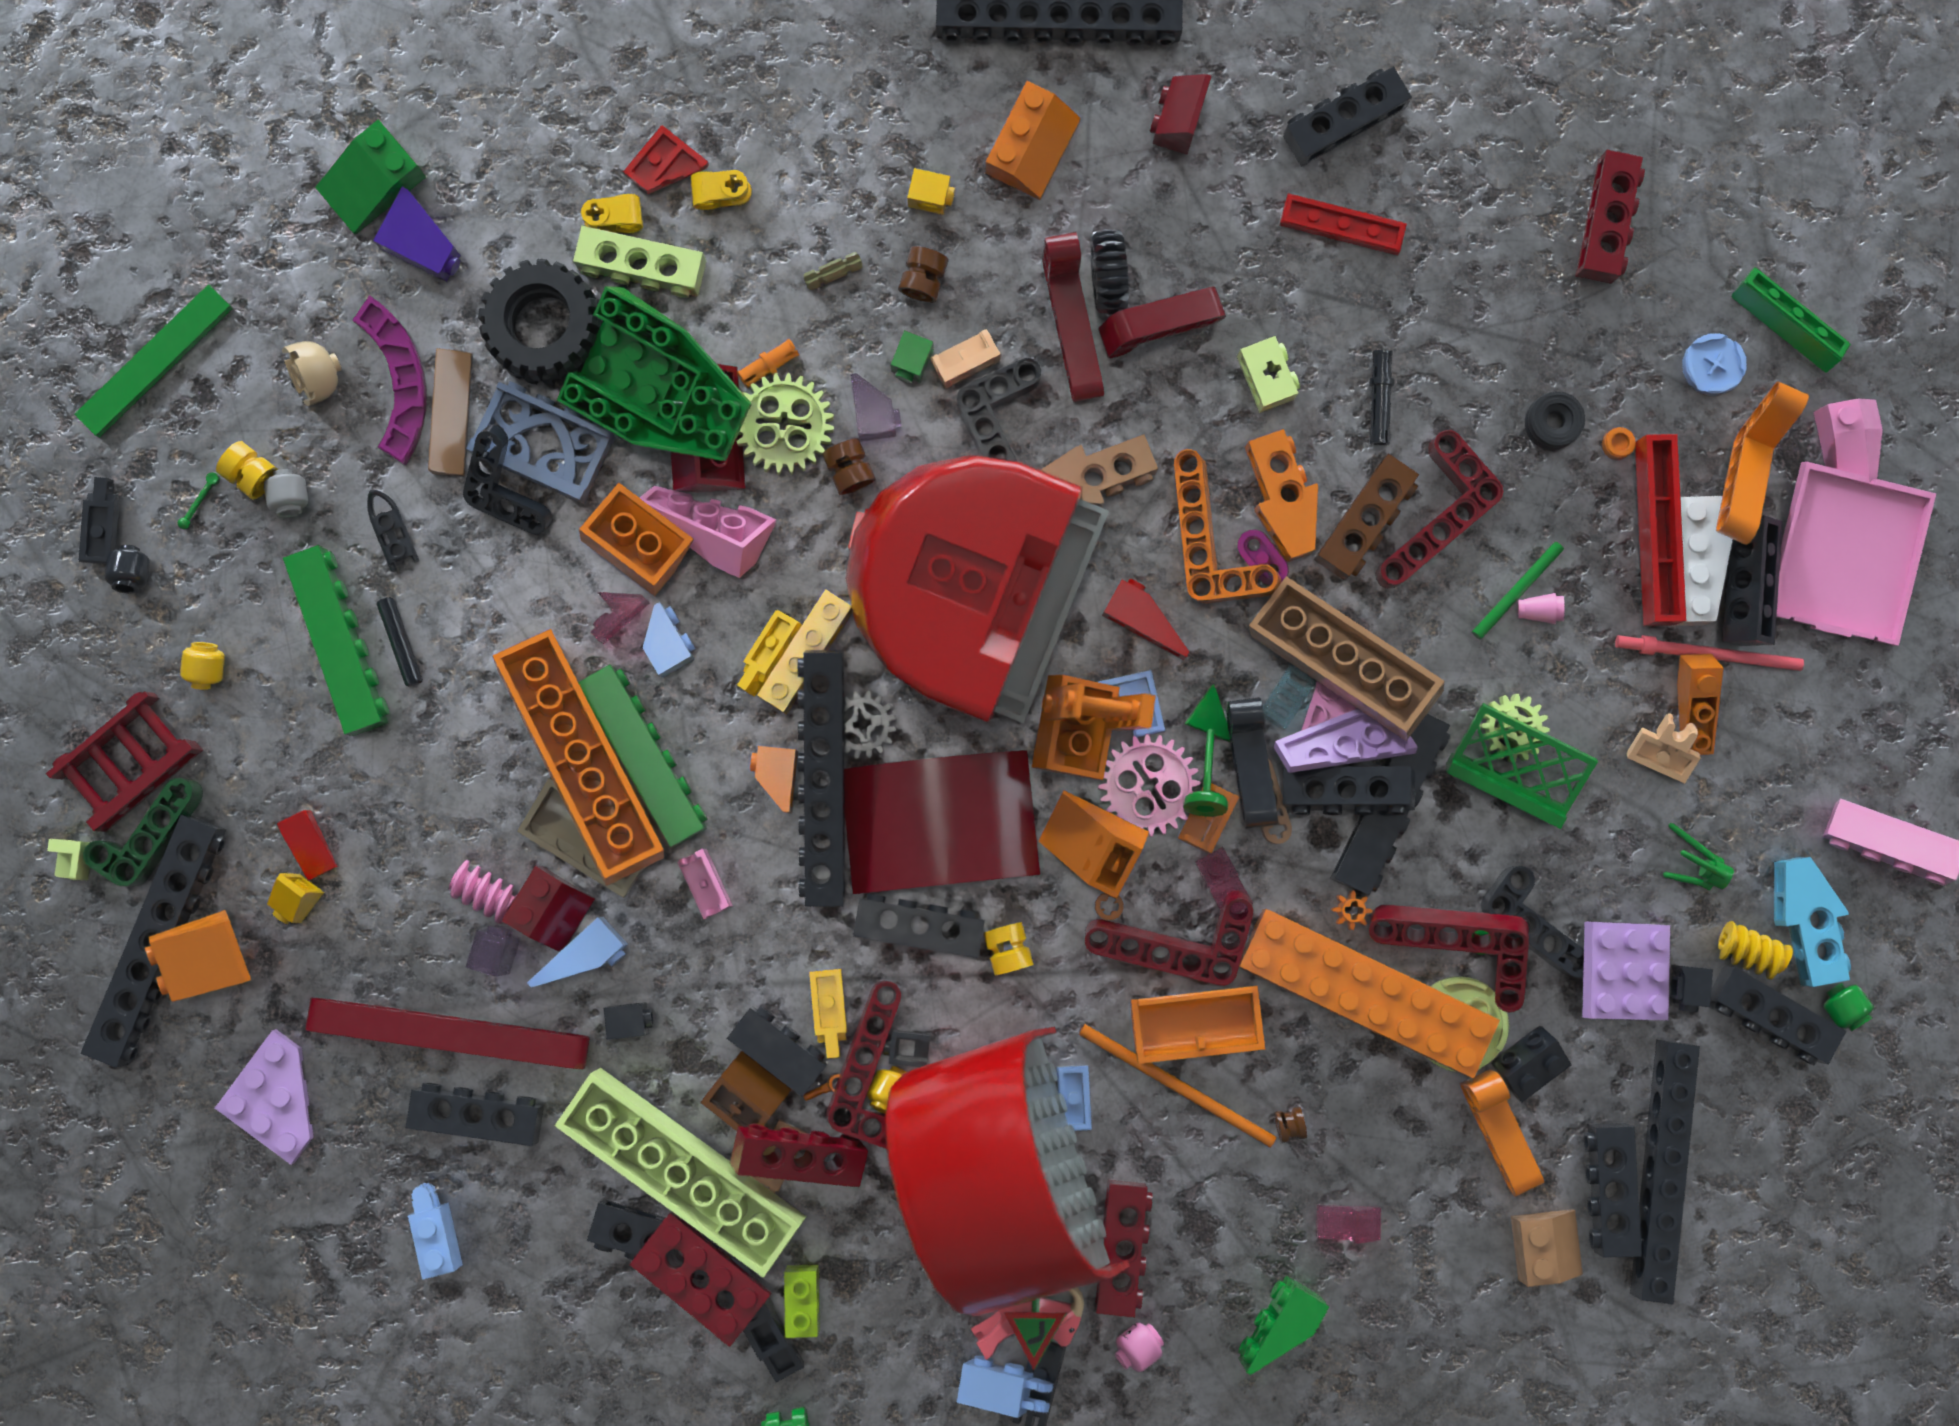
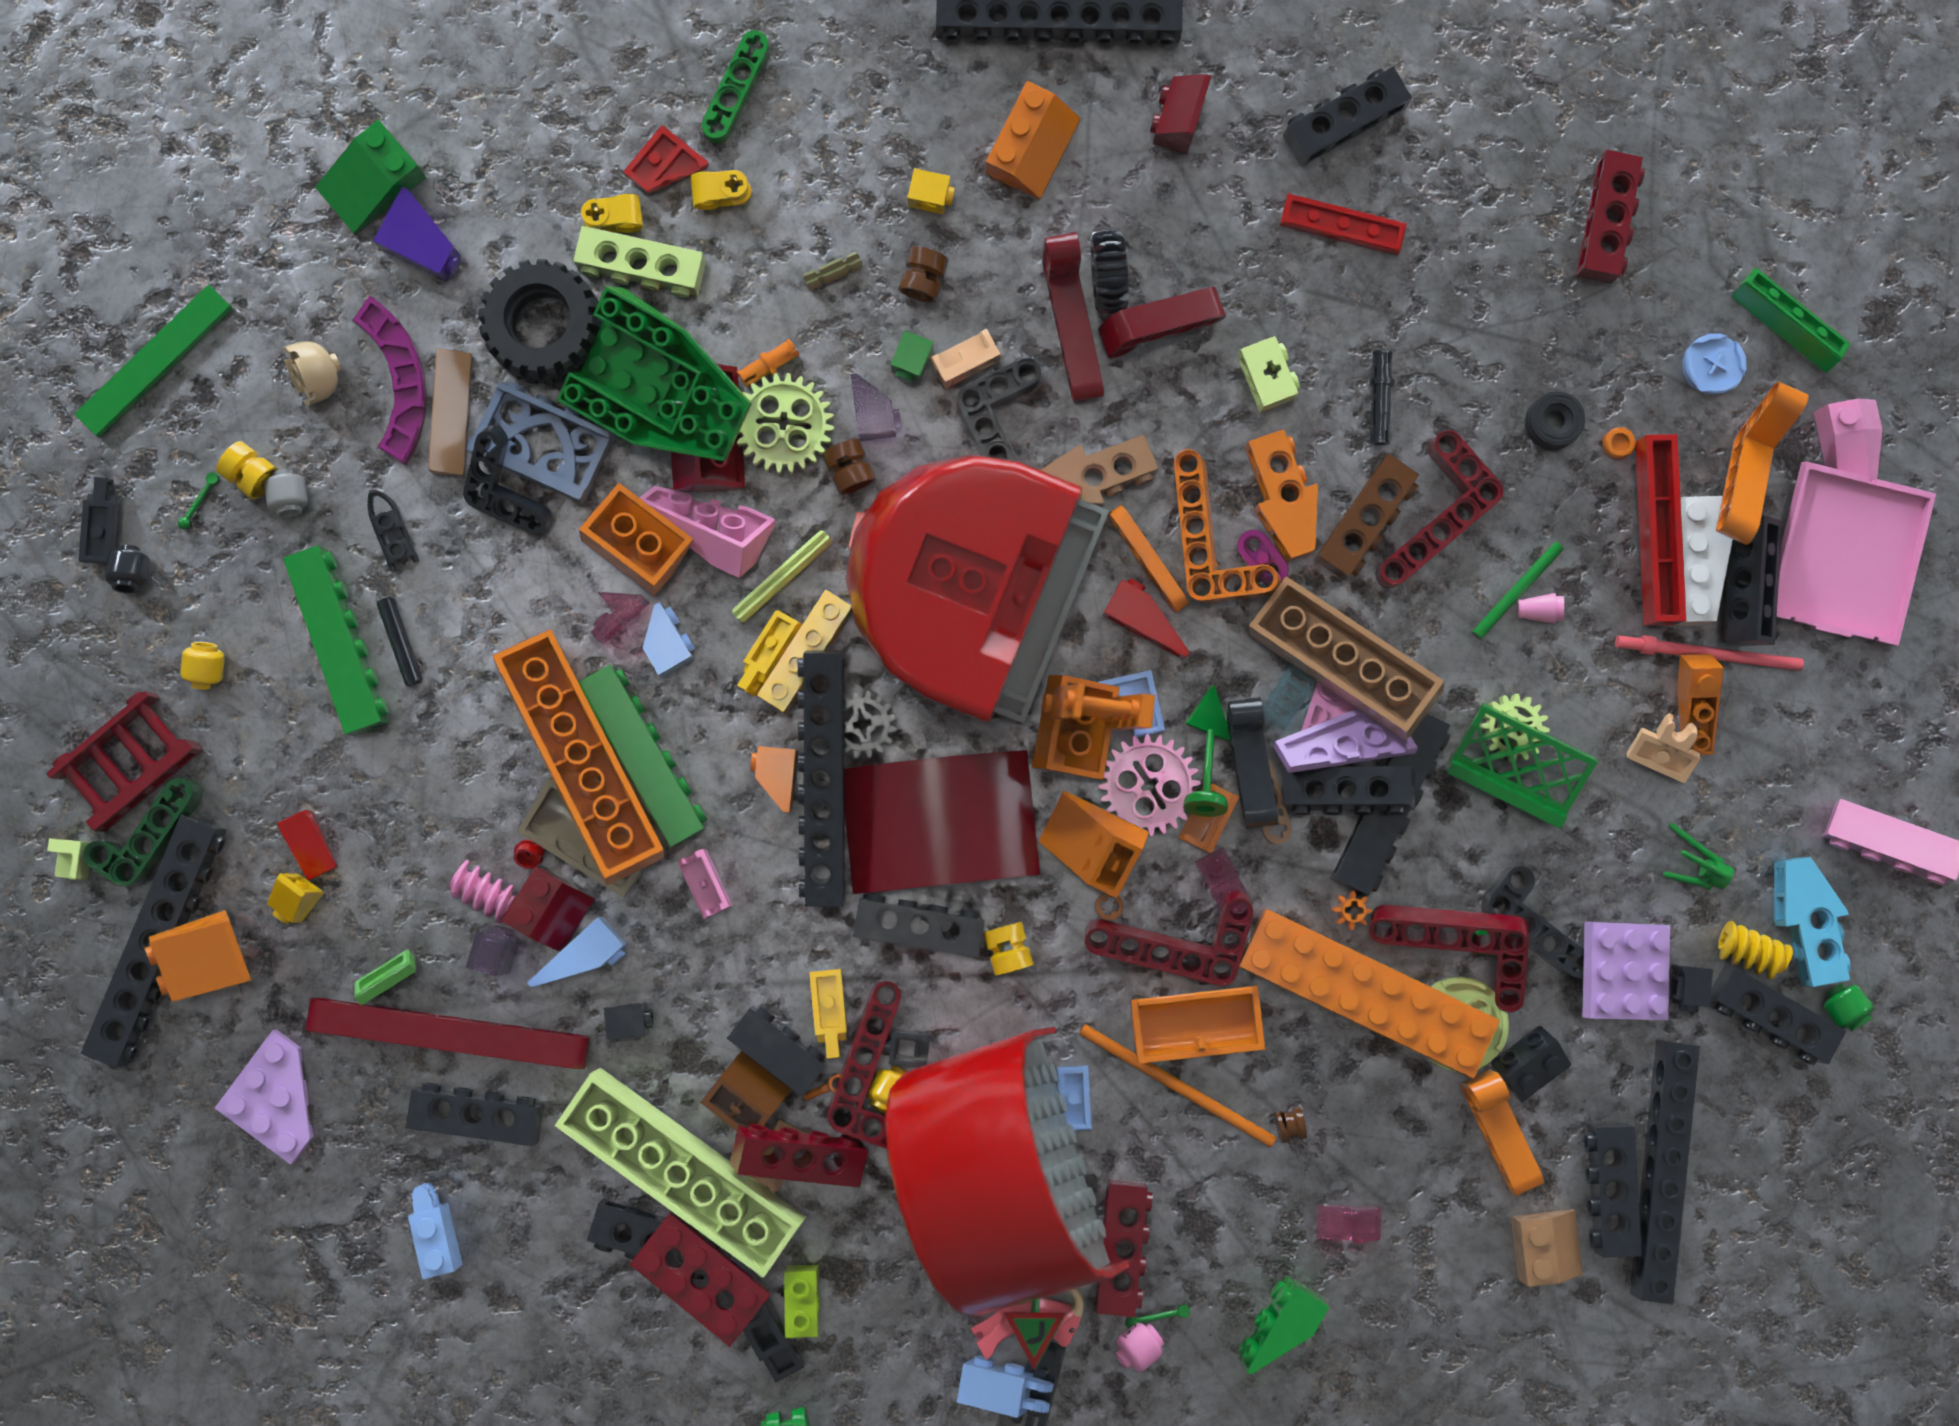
none -> bright green tile [354,950,416,1006]
none -> red plate [514,839,544,869]
none -> green beam [702,30,770,144]
none -> yellowish green axle [732,530,832,623]
none -> orange beam [1108,505,1189,613]
none -> green hinge [1125,1304,1190,1328]

